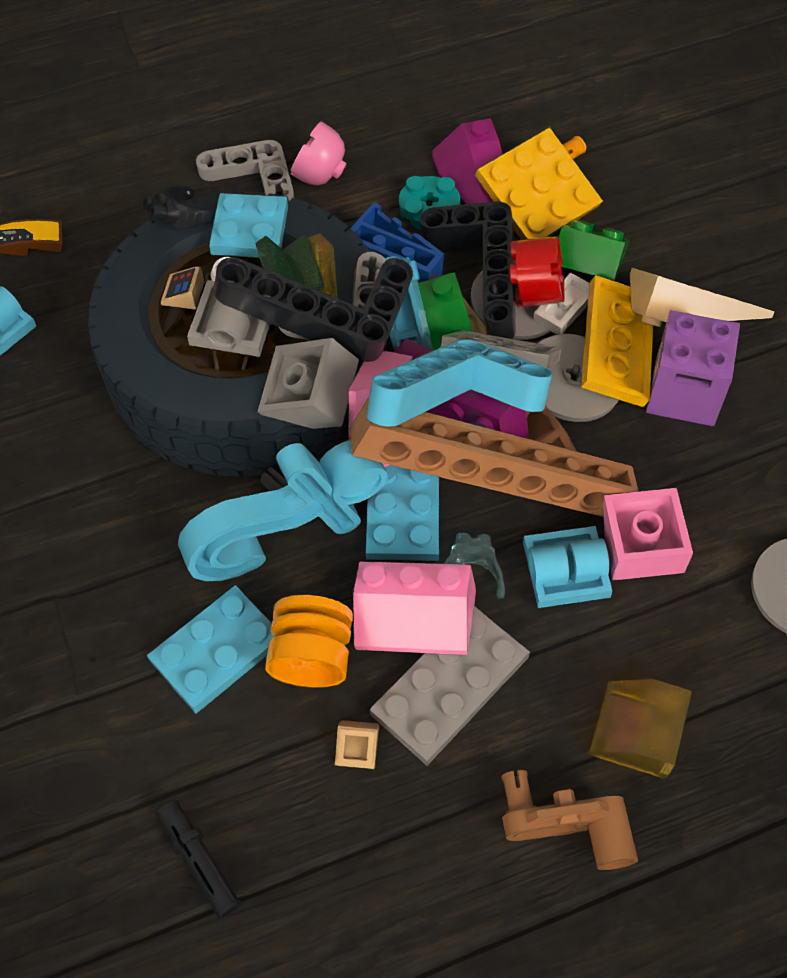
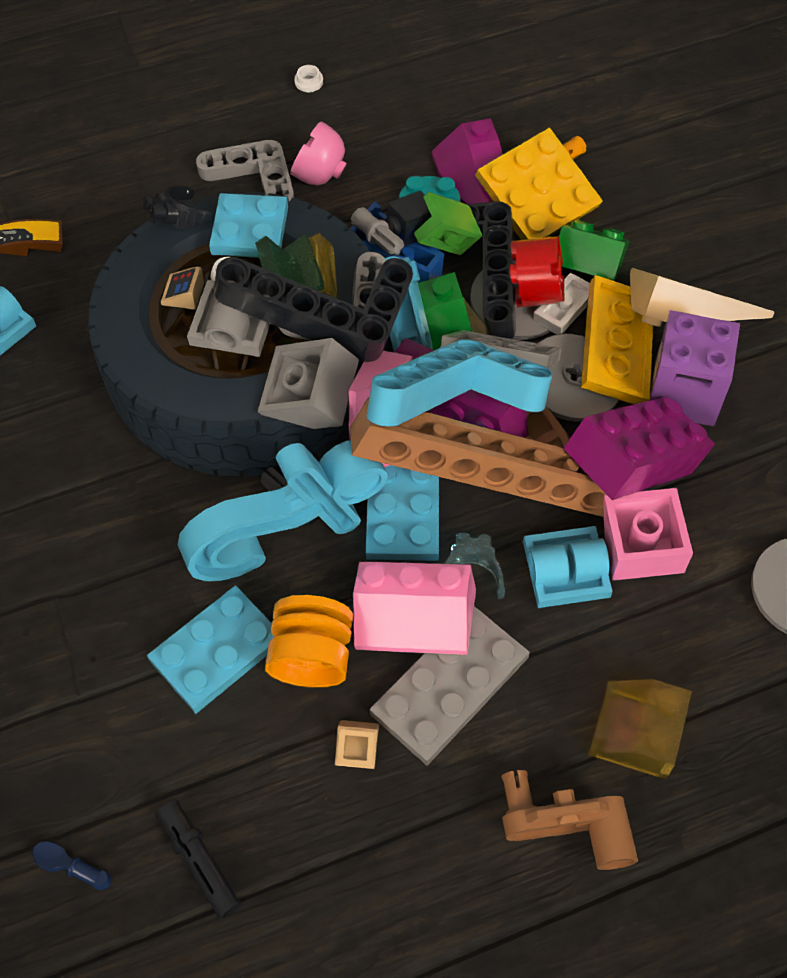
none -> dark blue piece [32,841,112,890]
none -> white plate [294,65,323,92]
none -> light grey axle [351,207,404,256]
none -> black brick [385,190,432,247]
none -> bright green panel [414,192,483,255]
none -> magenta brick [563,397,715,500]

